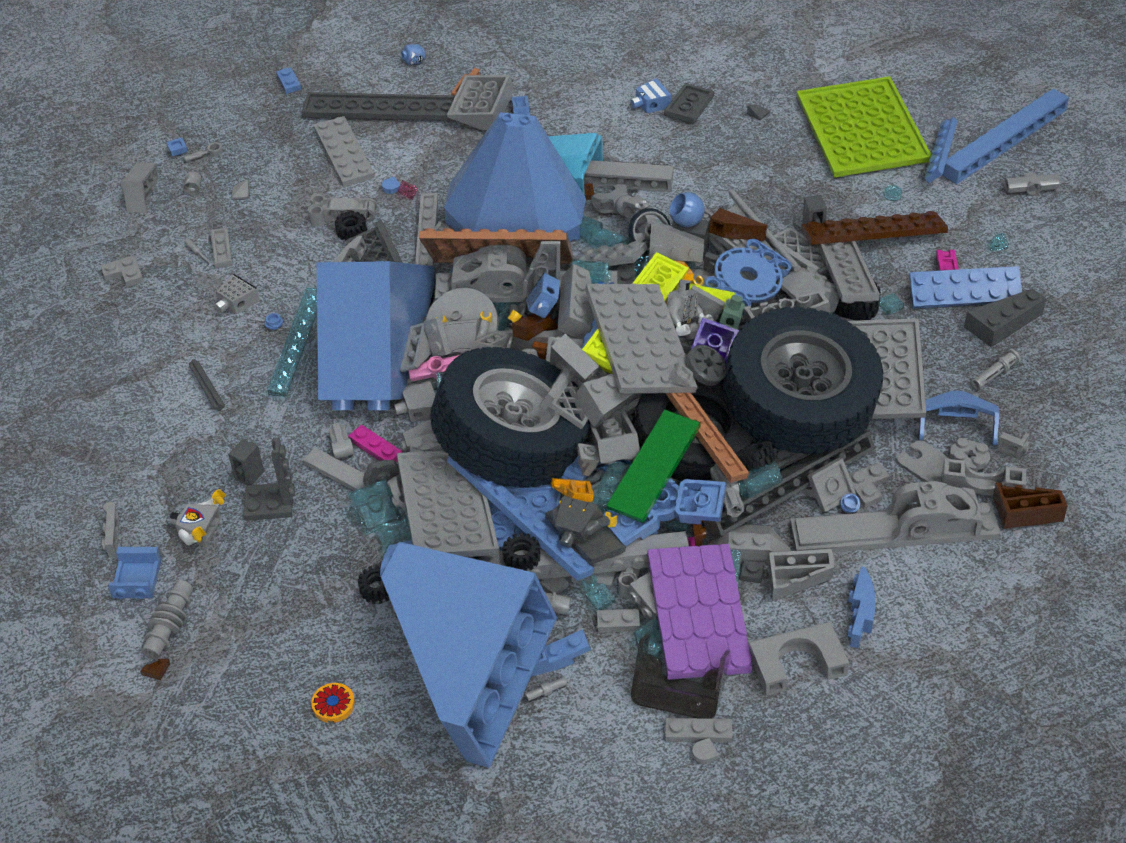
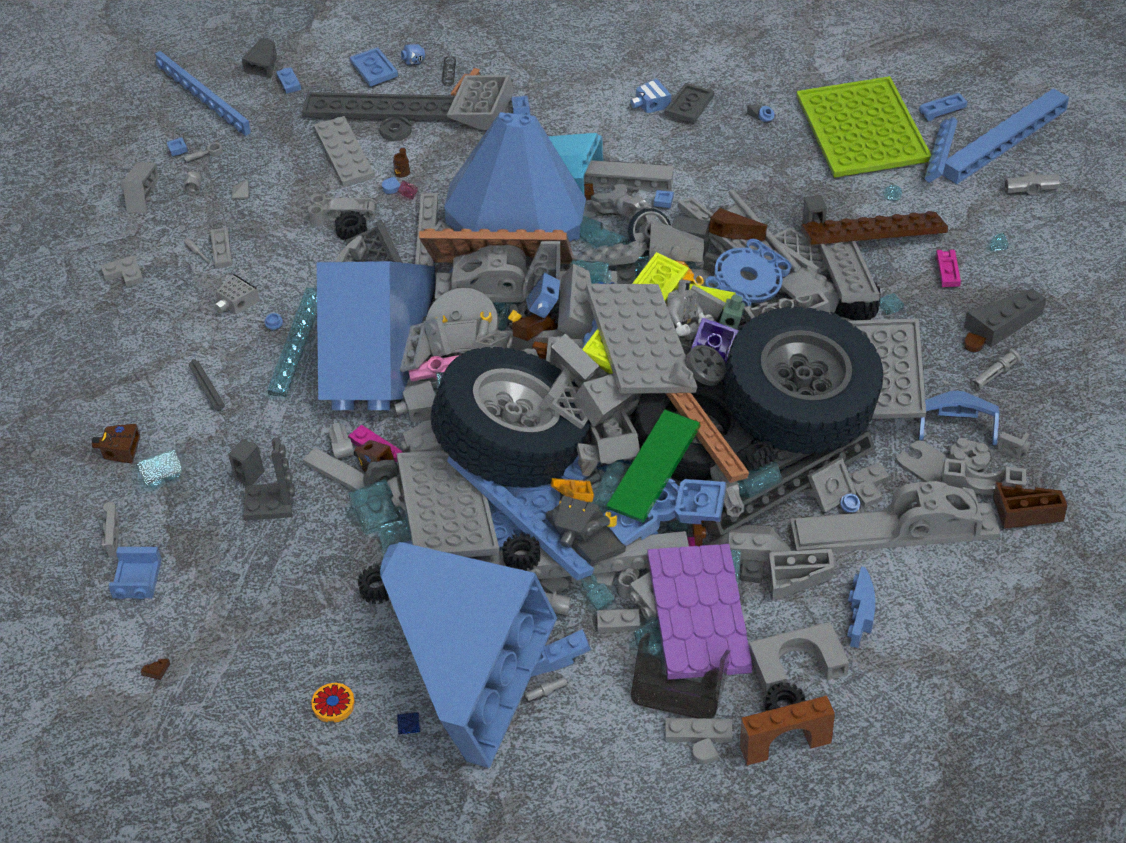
light grey piece [142,580,193,659] -> none
torso [169,489,226,547] -> none
medium blue helmet [670,192,705,227] -> none
medium blue plate [909,266,1022,309] -> none
none -> reddish brown torso [92,424,141,463]
none -> clear light blue slope [135,449,183,487]
none -> medium blue plate [155,51,251,136]
none -> dark grey slope [242,38,277,79]
none -> medium blue plate [350,47,398,86]
none -> reddish brown torso [354,440,395,480]
none -> dark grey tile [379,117,412,141]
none -> reddish brown piece [393,148,411,178]
none -> clear blue slope [397,712,420,735]
none -> dark grey piece [442,56,456,86]
none -> medium blue plate [654,190,674,208]
none -> dark orange arch [740,696,835,766]
none -> medium blue plate [758,106,774,122]
none -> black tyre [765,682,806,711]
none -> medium blue plate [919,93,967,121]
none -> reddish brown tile [964,332,986,352]

